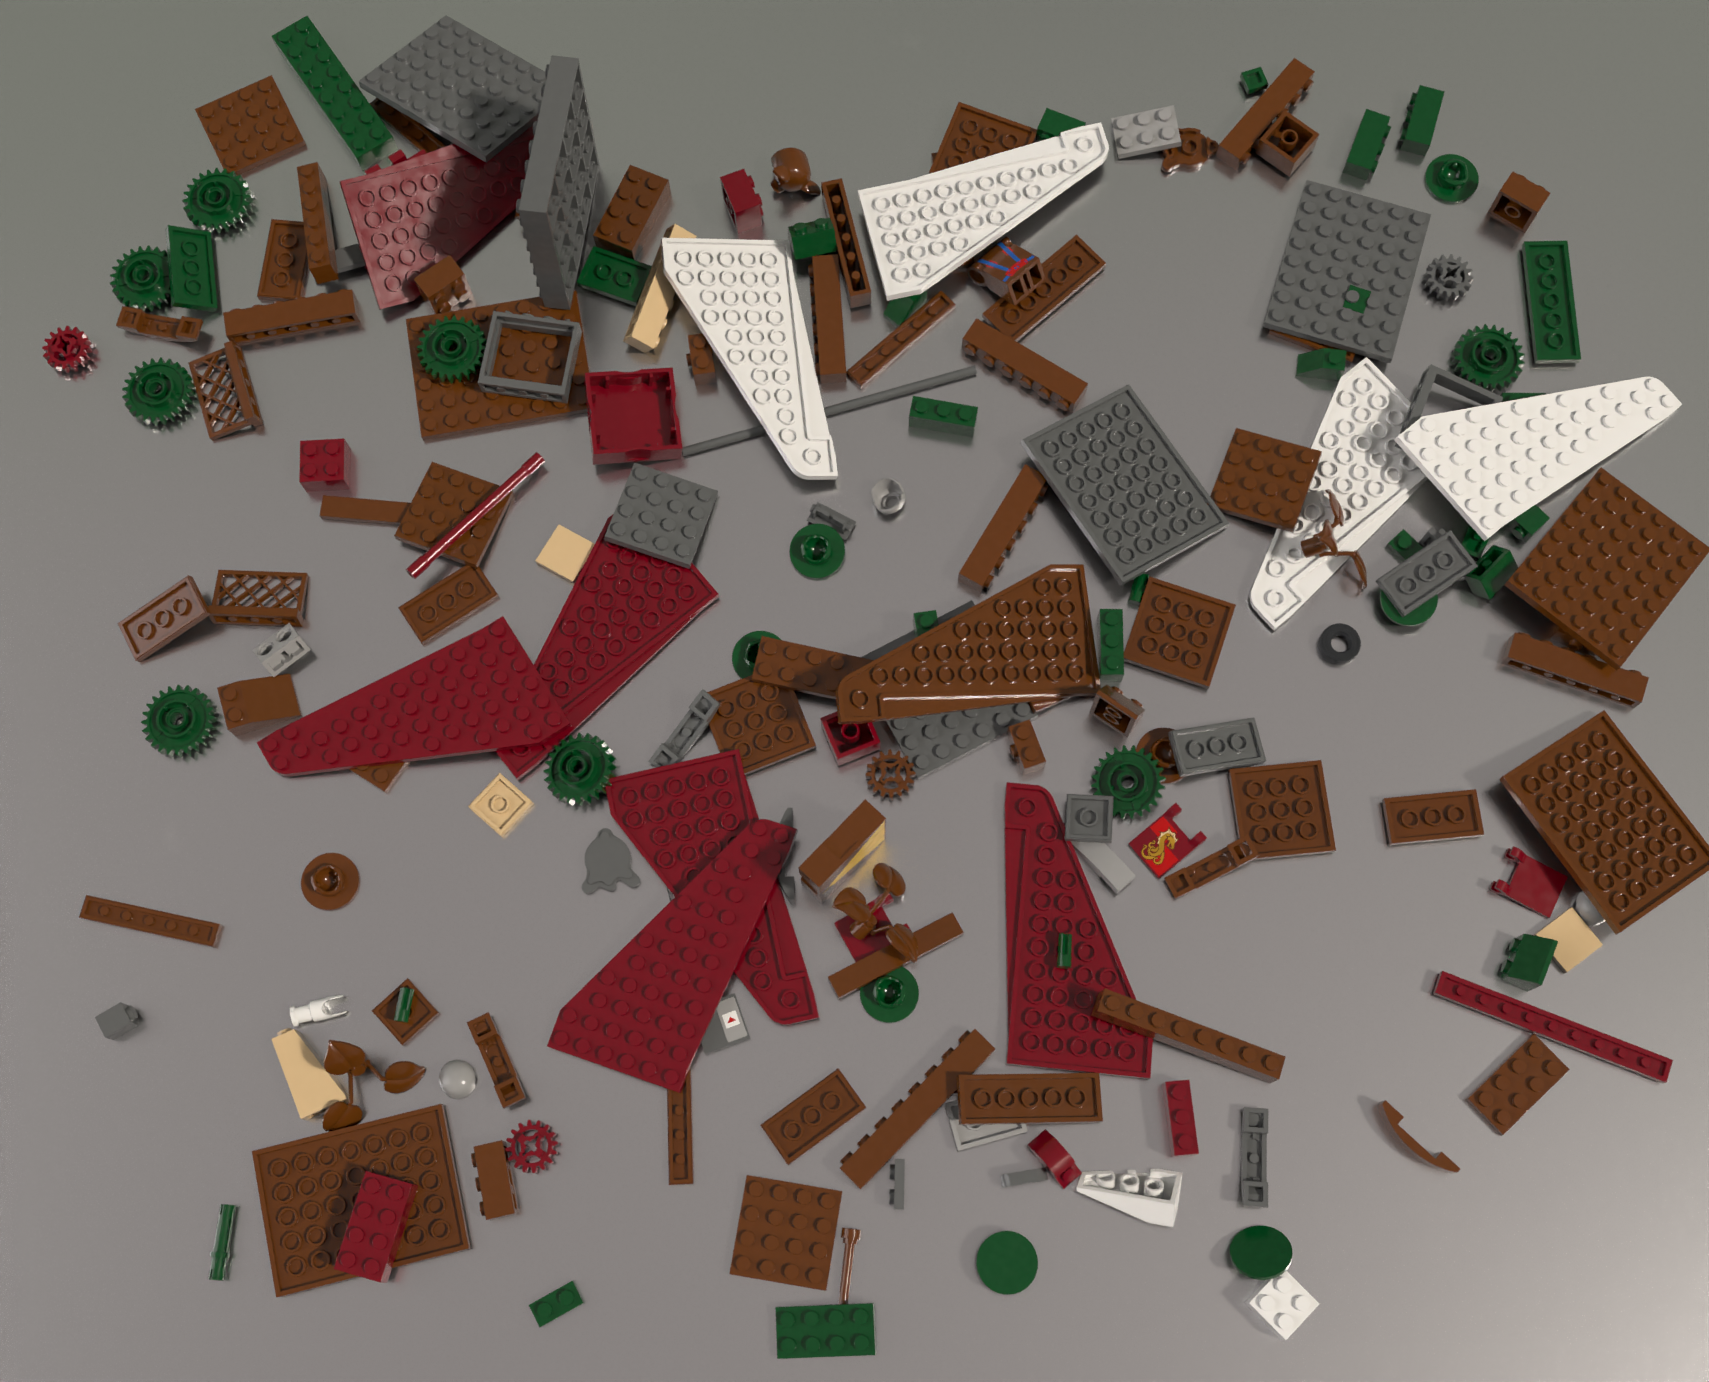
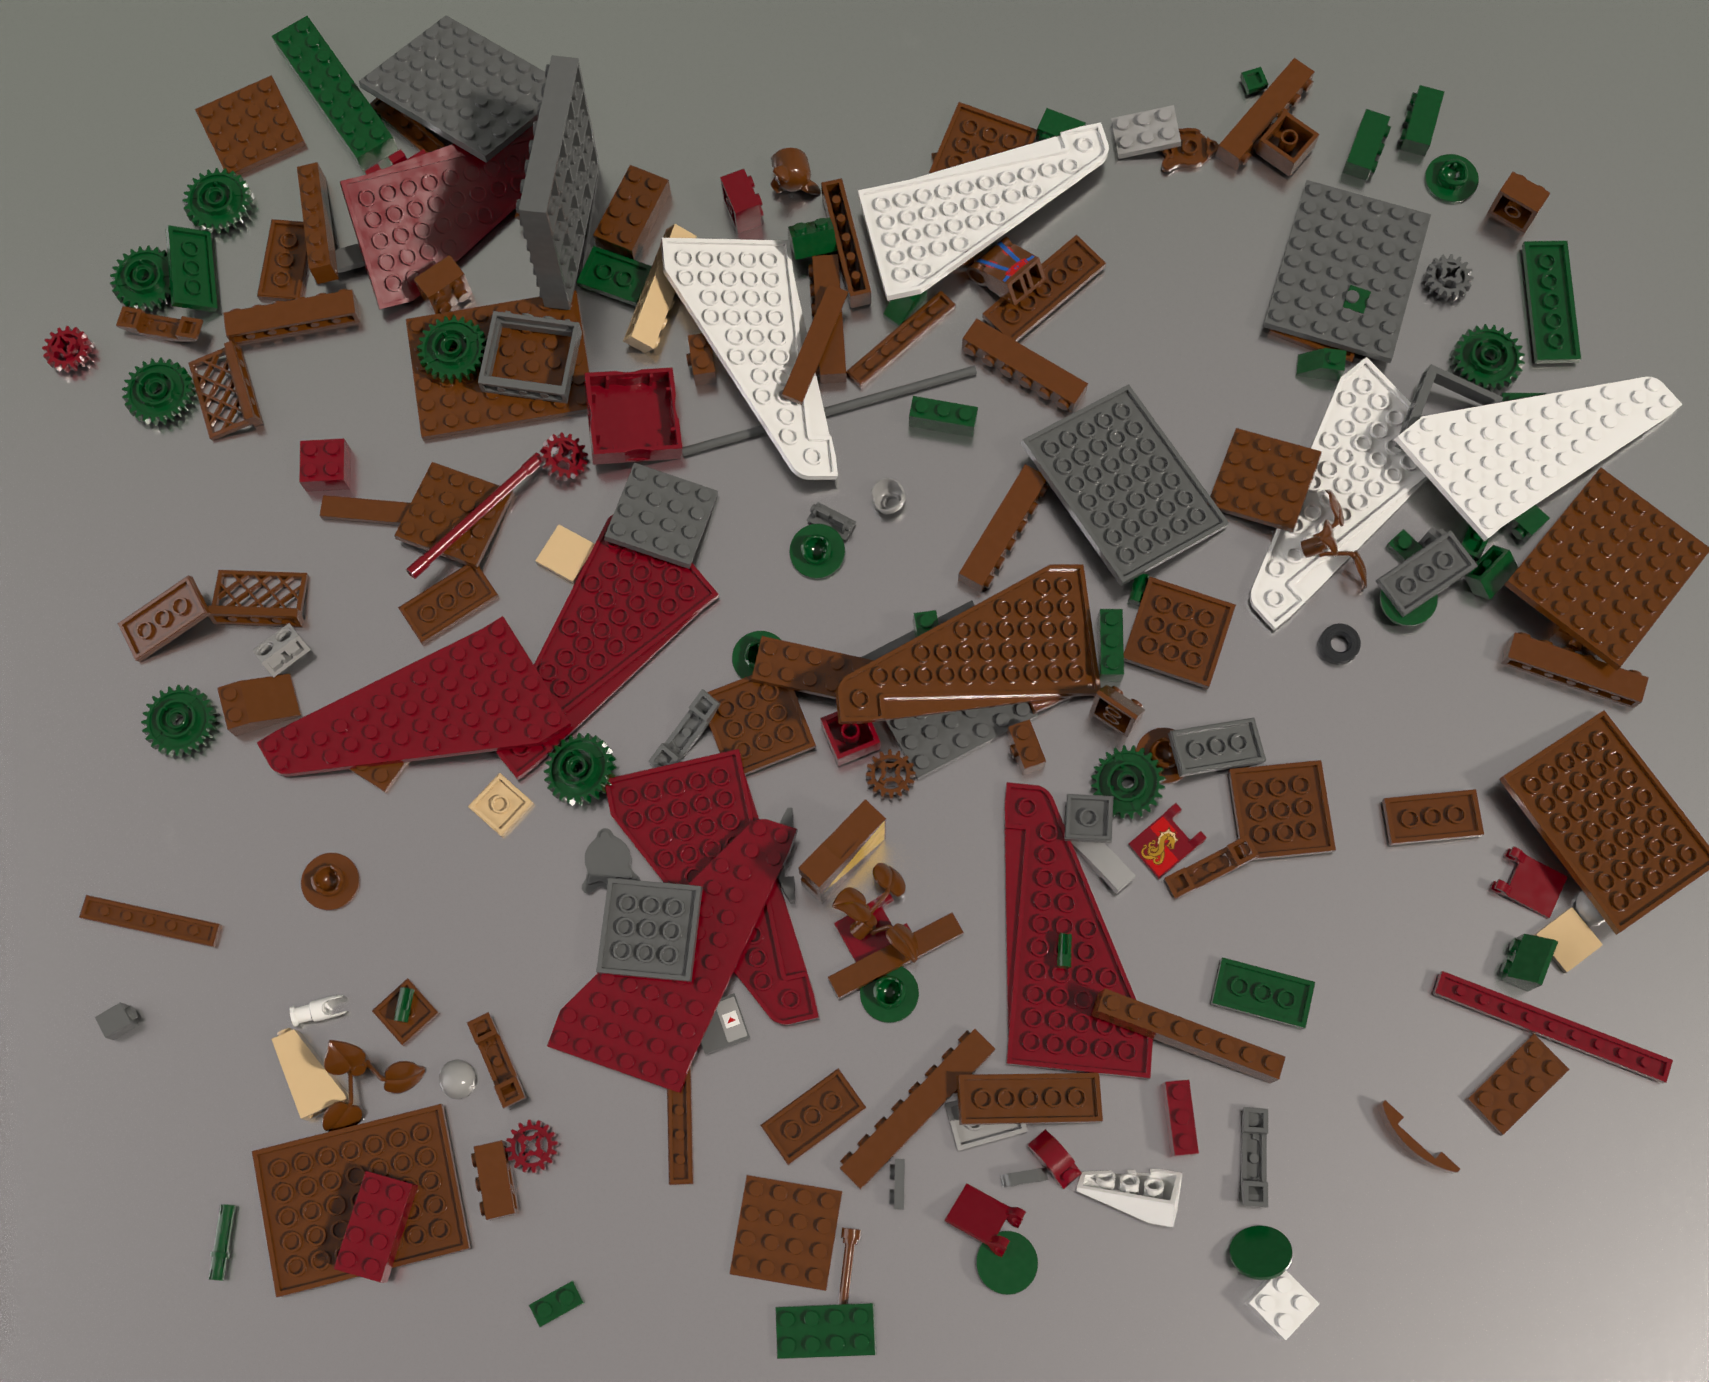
none -> dark red gear [539,432,588,481]
none -> dark grey plate [596,878,703,982]
none -> reddish brown tile [781,284,849,405]
none -> dark red flag [945,1183,1026,1257]
none -> dark green plate [1211,957,1315,1029]

